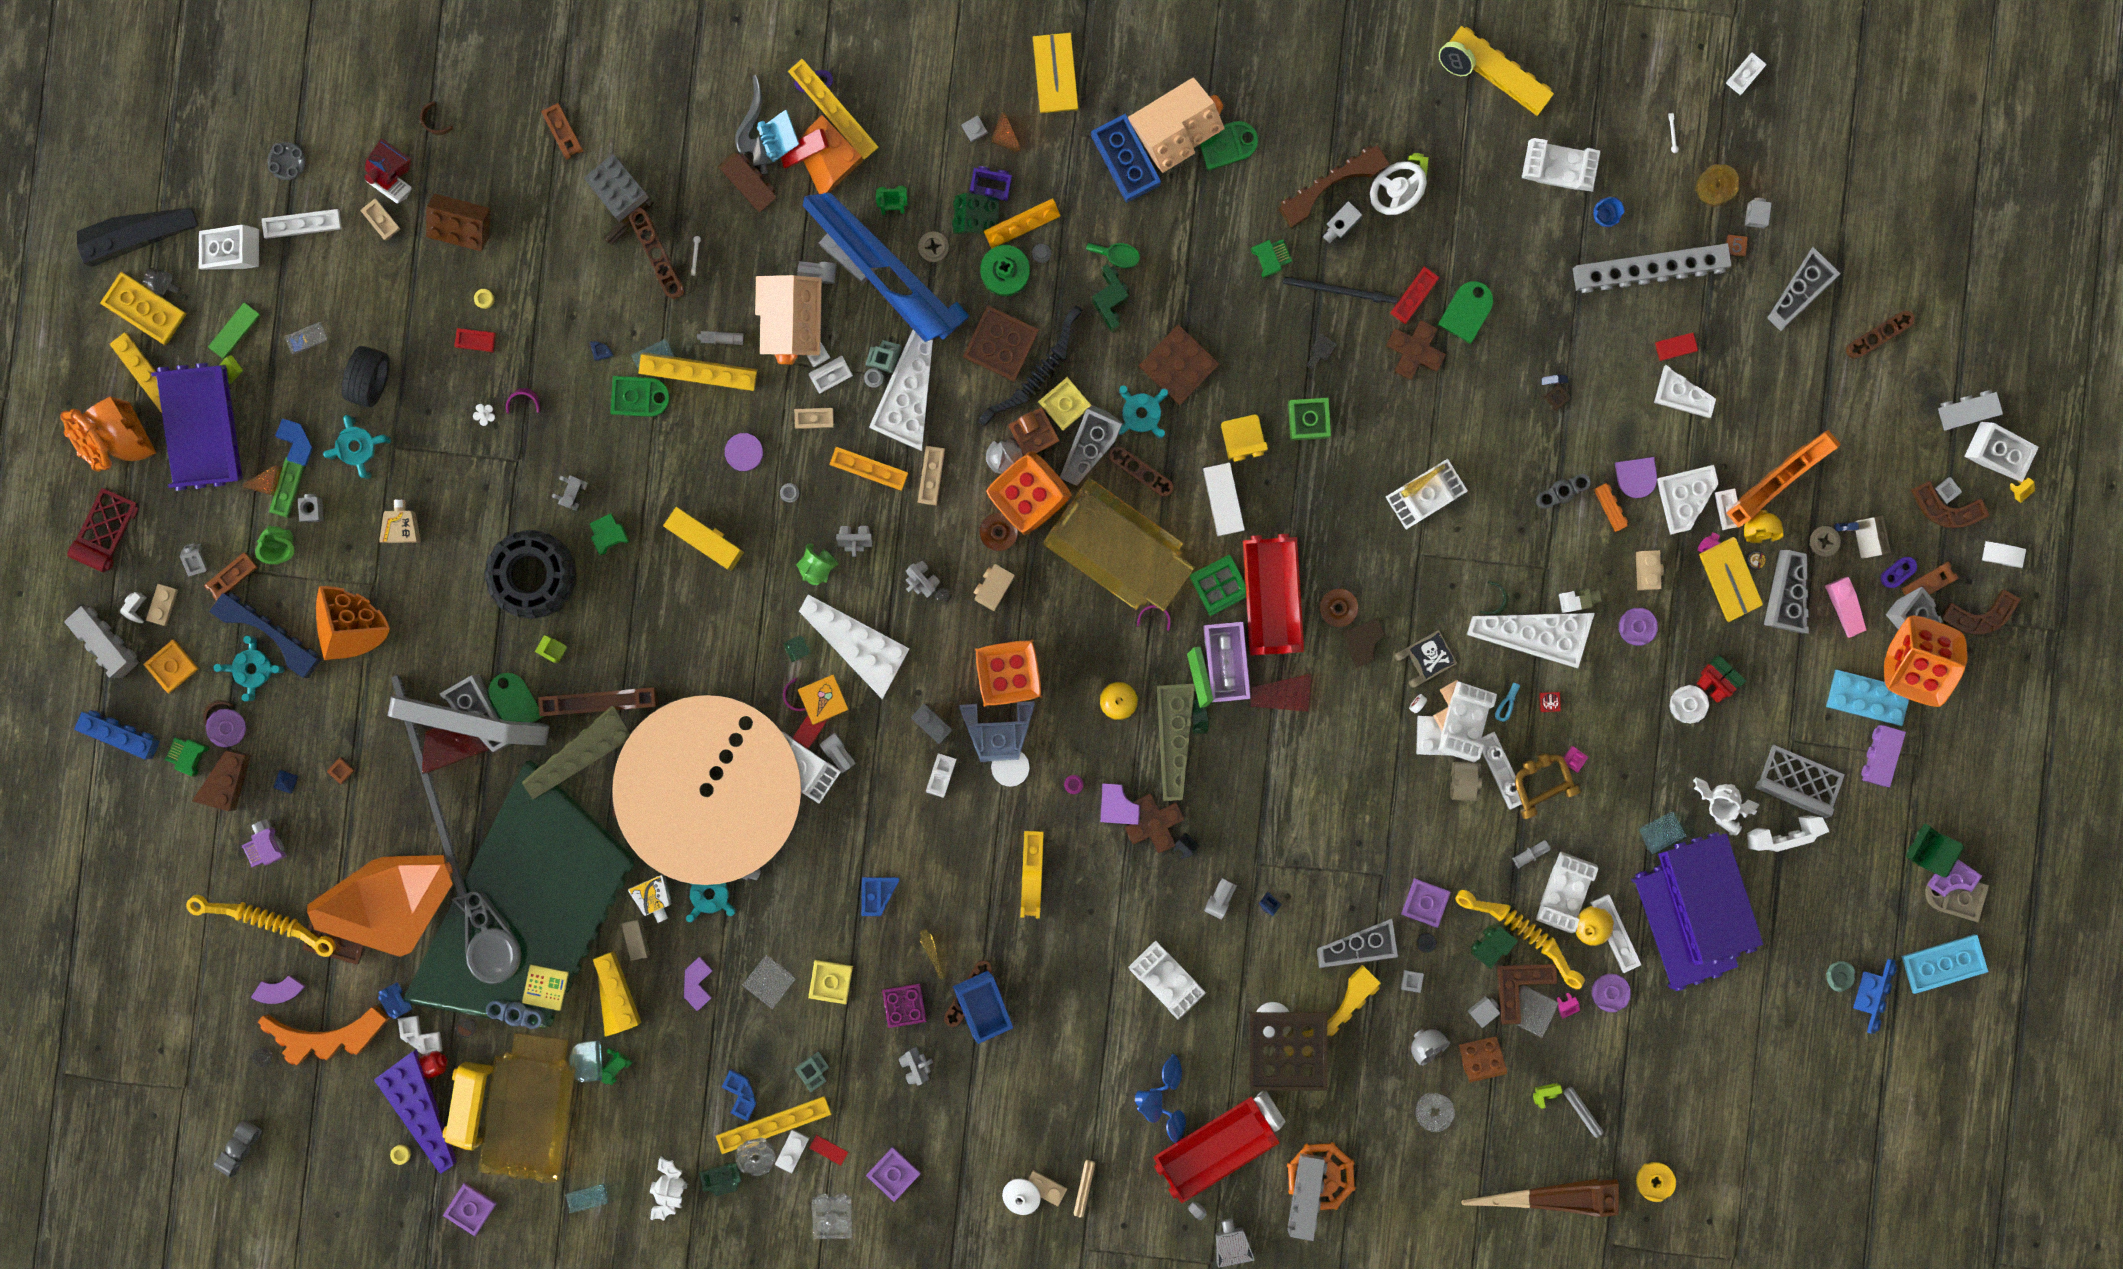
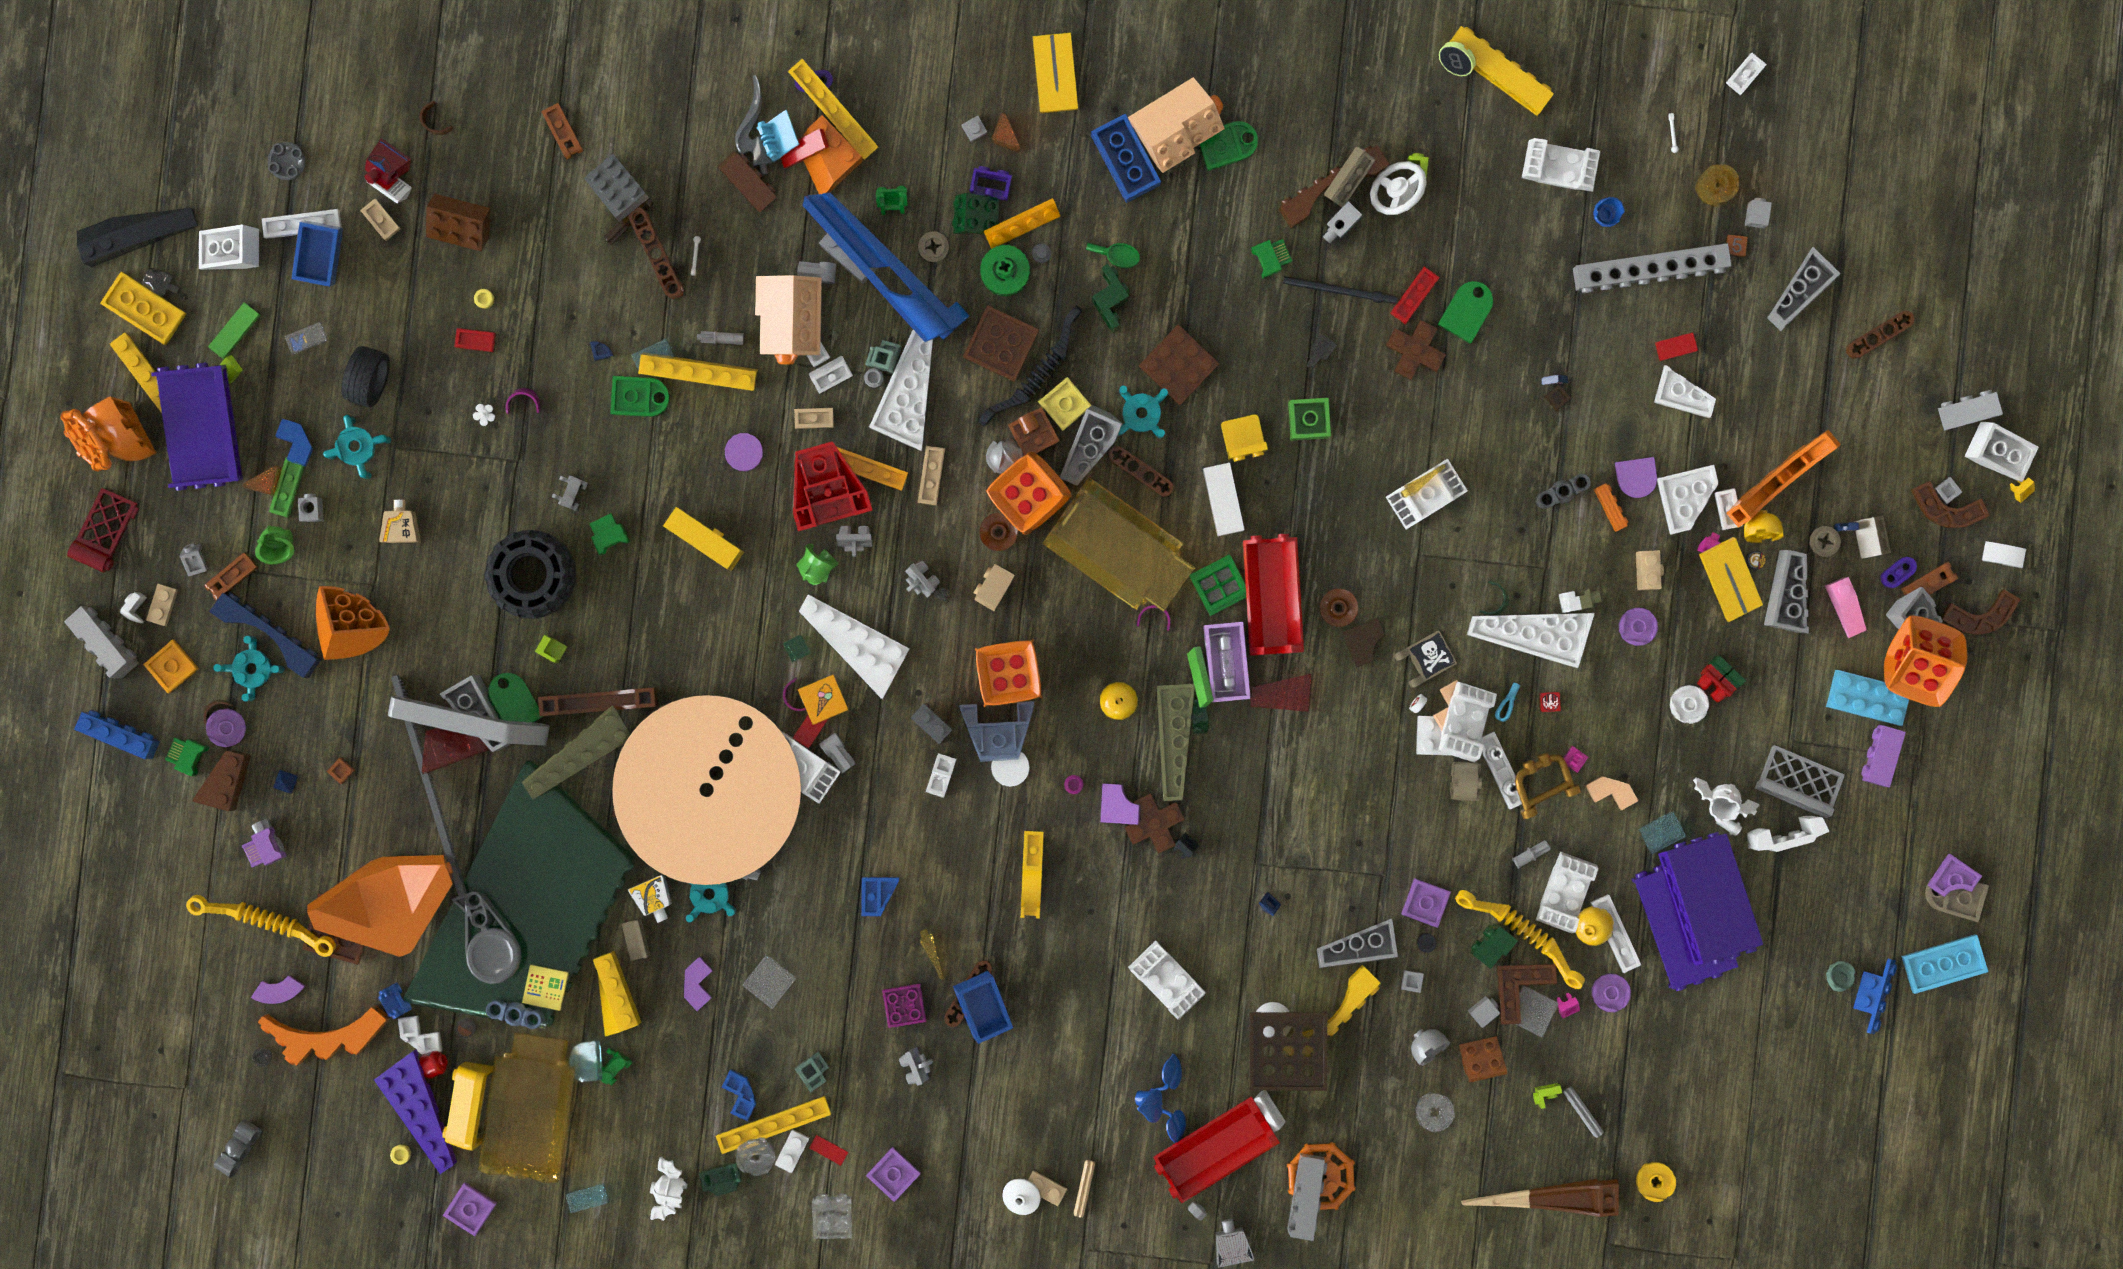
light grey plate [780,483,799,502] -> none
light yellow tile [808,960,853,1004] -> none
light grey piece [1204,878,1237,920] -> none
dark green bracket [1905,823,1964,878] -> none
none -> blue piece [291,220,343,287]
none -> red wedge [793,441,872,531]
none -> dark tan slope [1324,147,1376,207]
none -> light nougat tile [1585,776,1638,810]

